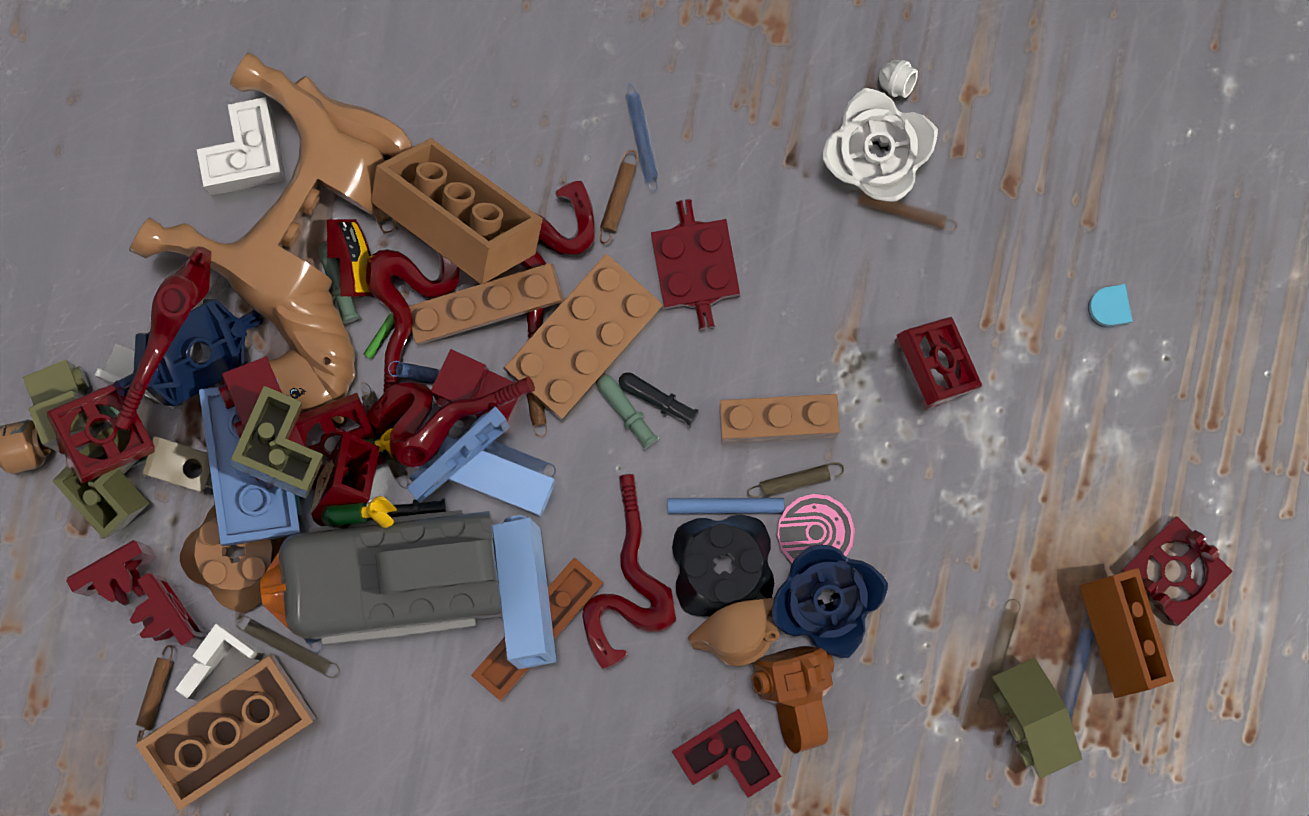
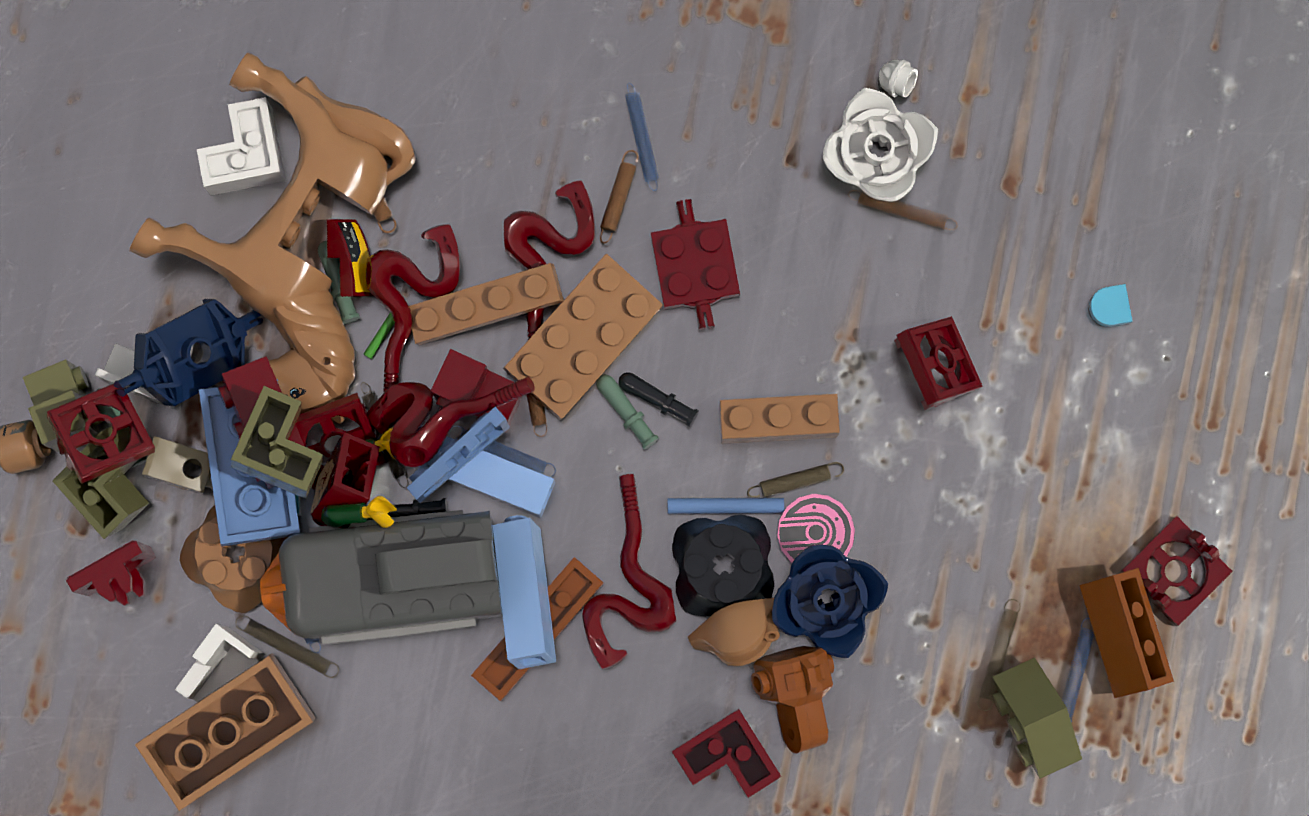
dark red animal [114,246,212,430] -> none
dark red piece [130,572,205,649] -> none
medium nougat piece [135,645,173,742] -> none
medium nougat brick [371,138,543,284] -> none
medium blue piece [388,361,439,384] -> none

